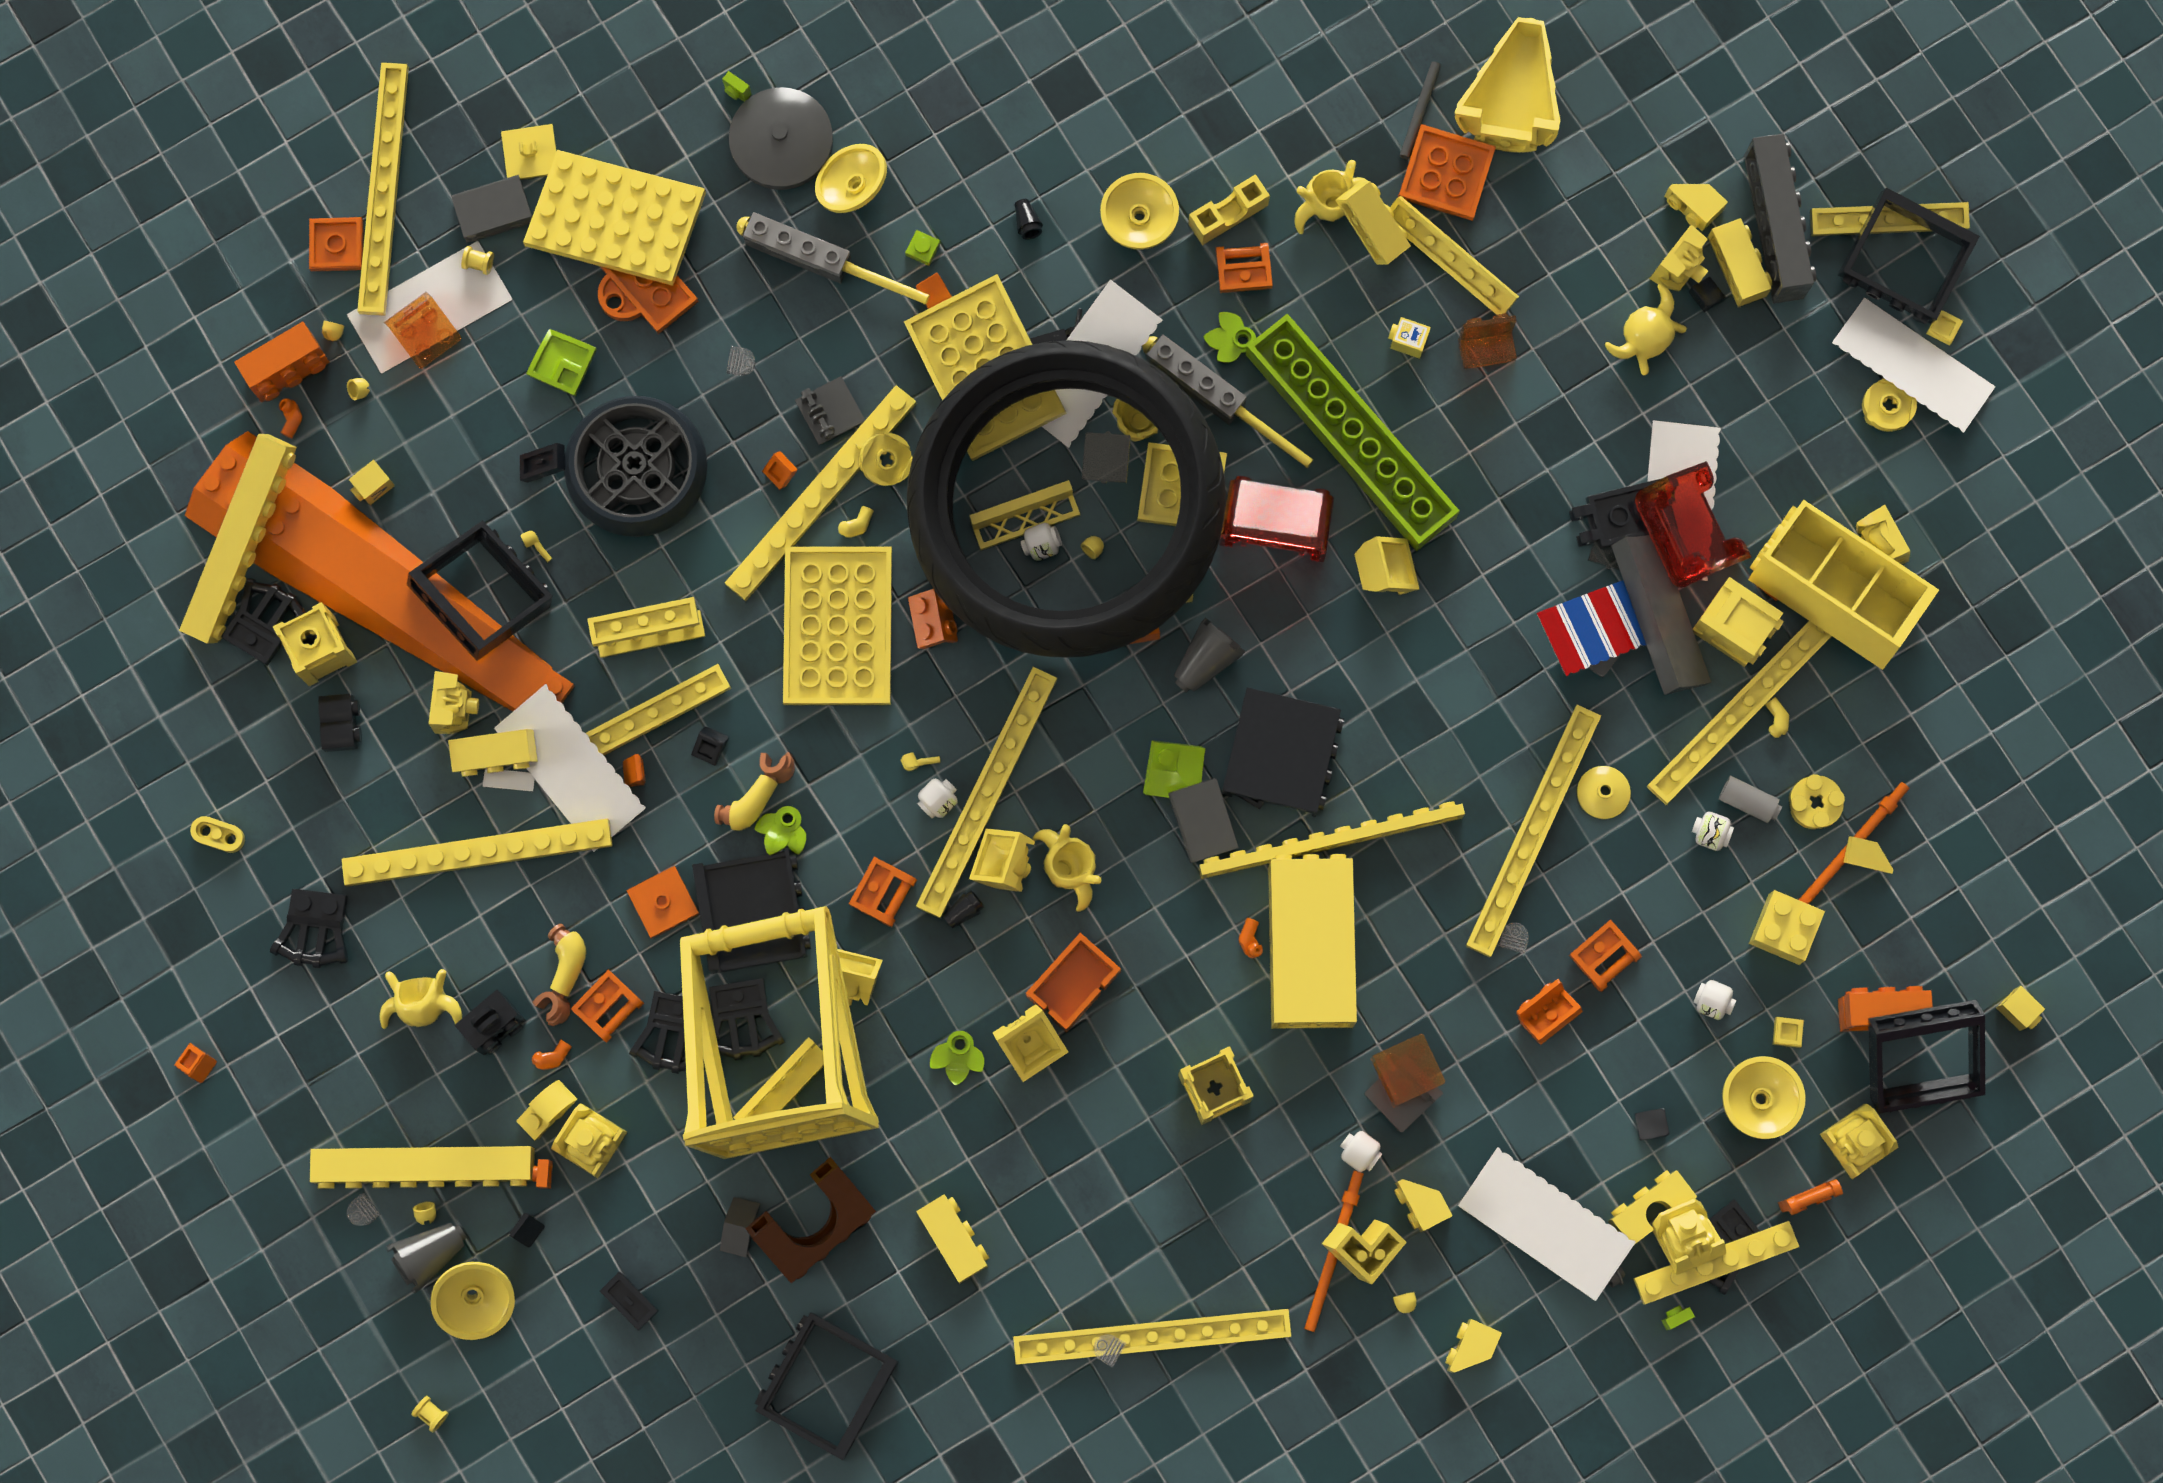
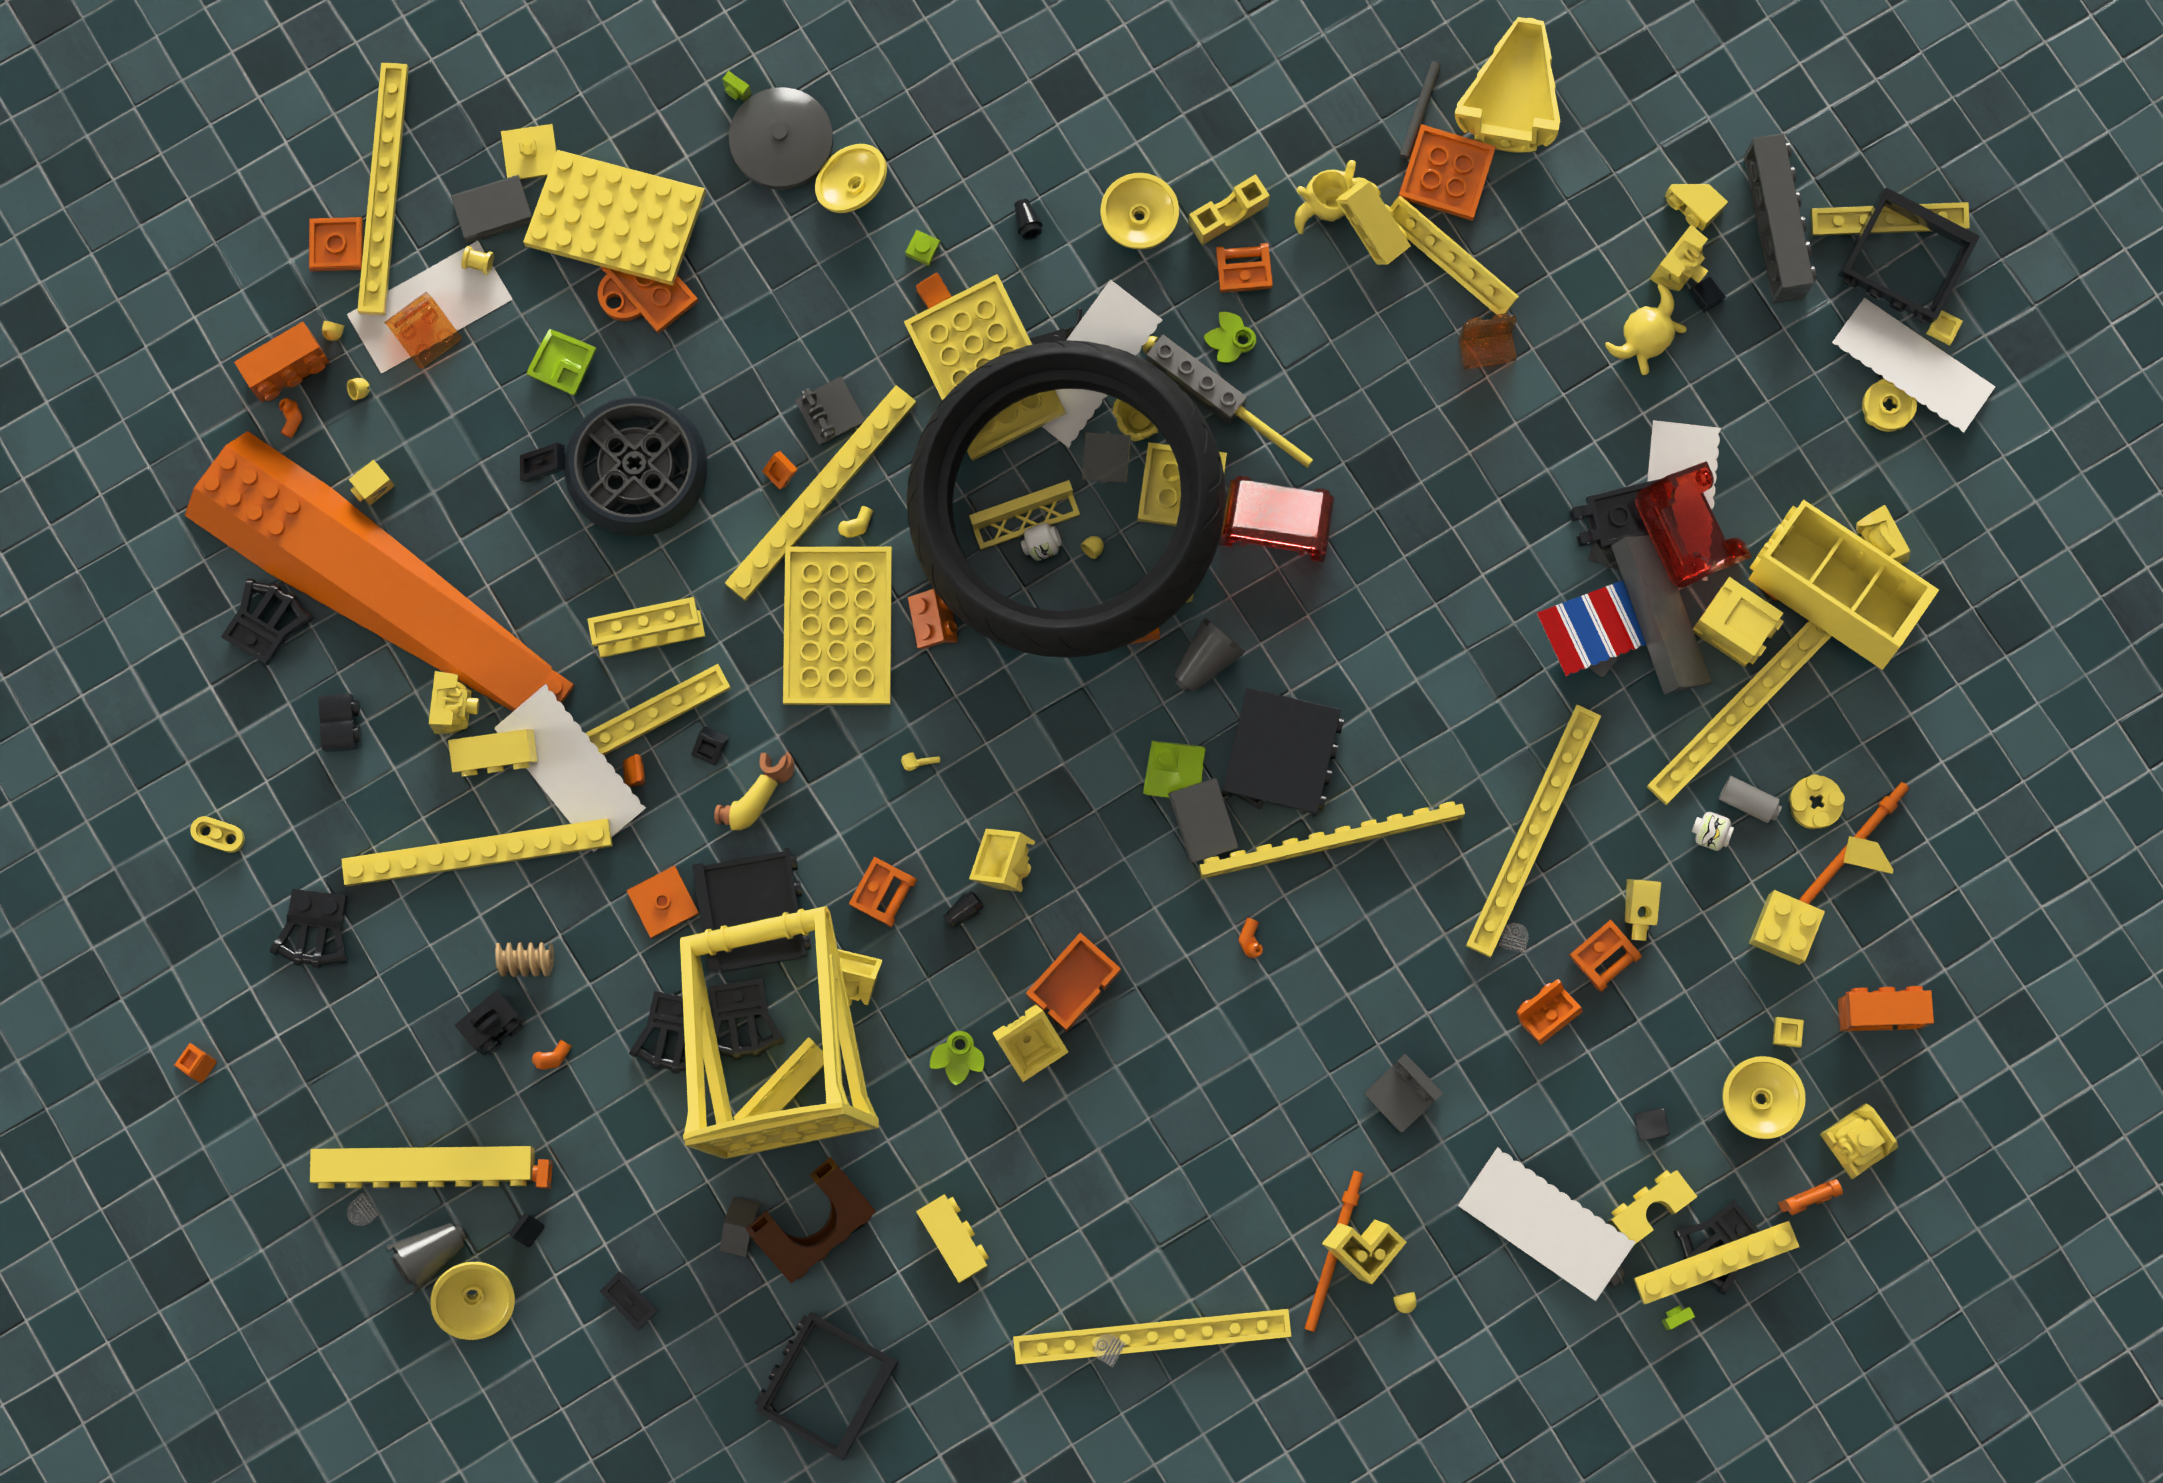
light yellow brick [179,434,297,644] -> none
light yellow container [273,602,357,686] -> none
light yellow piece [380,969,462,1029] -> none
black window [407,520,553,661] -> none
light yellow bush [411,1396,449,1433] -> none
light yellow hinge [413,1202,436,1225] -> none
white sticker [483,769,535,791] -> none
light yellow brick [516,1080,577,1141] -> none
light yellow hand [521,531,553,563] -> none
piece [532,924,586,1026] -> none
light yellow brick [551,1103,627,1178] -> none
orange plate [571,969,644,1043] -> none
clear tile [726,346,756,376] -> none
light grey piece [736,212,930,304] -> none
lime plate [755,806,806,855] -> none
light yellow plate [859,433,913,486] -> none
light yellow plate [916,667,1057,919] -> none
white head [917,778,958,819] -> none
light yellow piece [1032,824,1102,912] -> none
light yellow container [1178,1046,1254,1125] -> none
lime brick [1246,313,1460,551] -> none
light yellow container [1268,854,1357,1029] -> none
white head [1340,1131,1382,1172] -> none
light yellow brick [1354,536,1419,595] -> none
clear orange bracket [1371,1034,1445,1108] -> none
light yellow brick [1388,317,1431,359] -> none
light yellow slope [1394,1179,1452,1232] -> none
light yellow slope [1445,1319,1502,1373] -> none
light yellow dish [1577,766,1631,819] -> none
light yellow brick [1652,1198,1727,1275] -> none
white head [1693,980,1737,1020] -> none
light yellow brick [1708,218,1772,307] -> none
light yellow arm [1765,697,1789,738] -> none
black window [1868,1000,1985,1114] -> none
light yellow brick [1996,986,2045,1031] -> none
none -> tan piece [495,942,554,977]
none -> light yellow torso [1625,879,1661,941]

